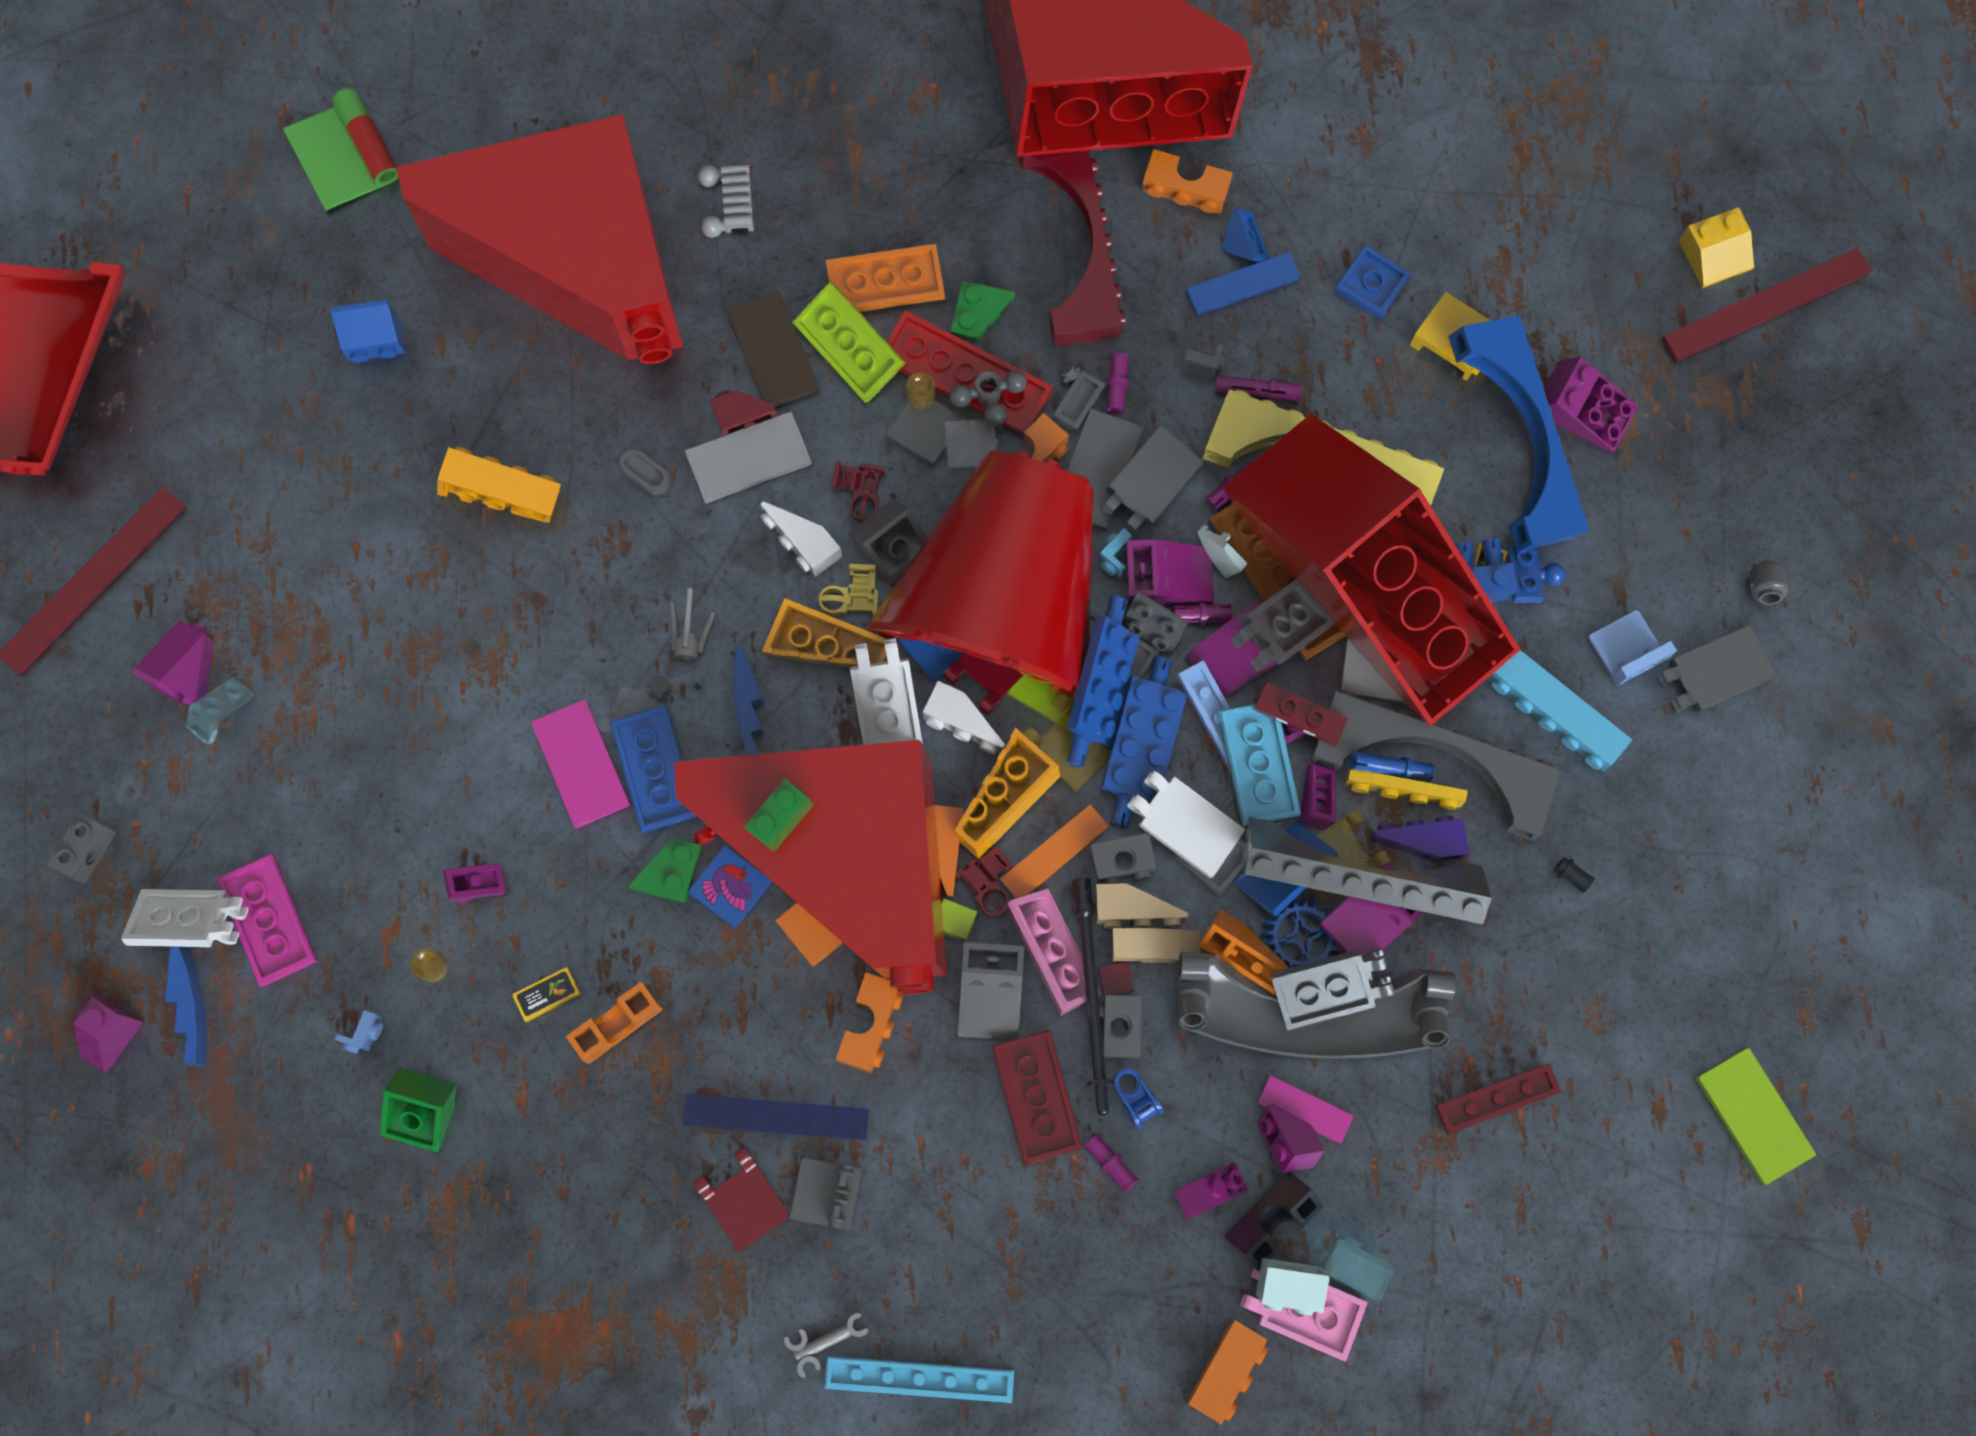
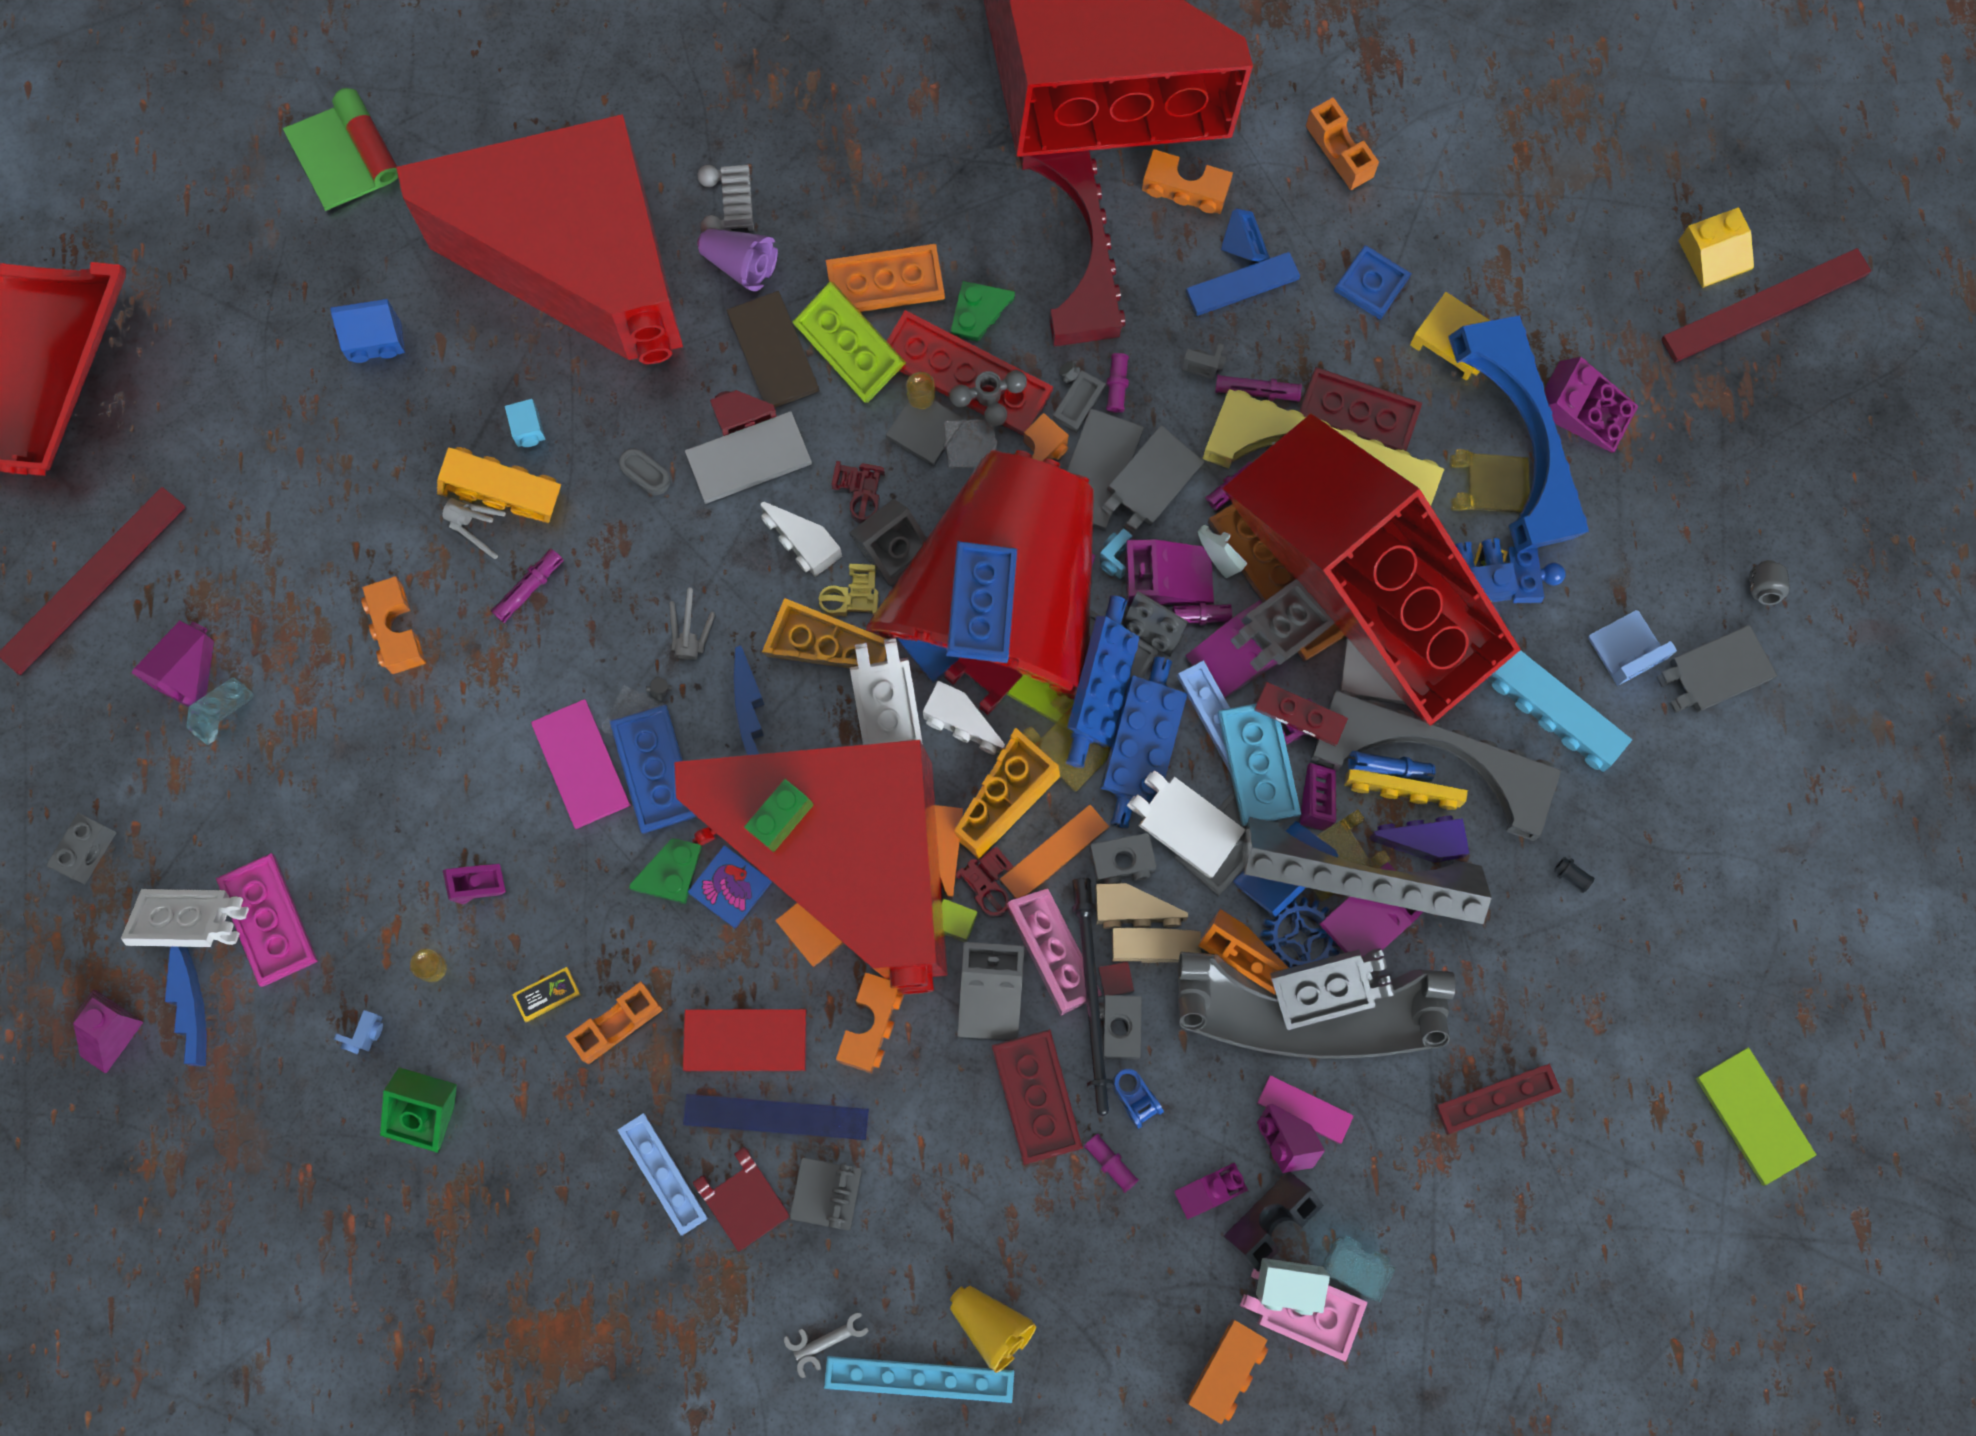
none -> orange arch [361,576,426,674]
none -> light grey plant [443,498,506,559]
none -> magenta pin [490,548,564,623]
none -> medium azure brick [505,399,545,447]
none -> light blue plate [618,1113,709,1236]
none -> red tile [683,1009,807,1071]
none -> medium lavender cone [697,228,778,291]
none -> blue tile [946,541,1017,663]
none -> yellow cone [950,1286,1036,1373]
none -> dark red tile [1299,367,1422,451]
none -> orange arch [1306,97,1379,190]
none -> clear yellow flag [1450,449,1530,513]

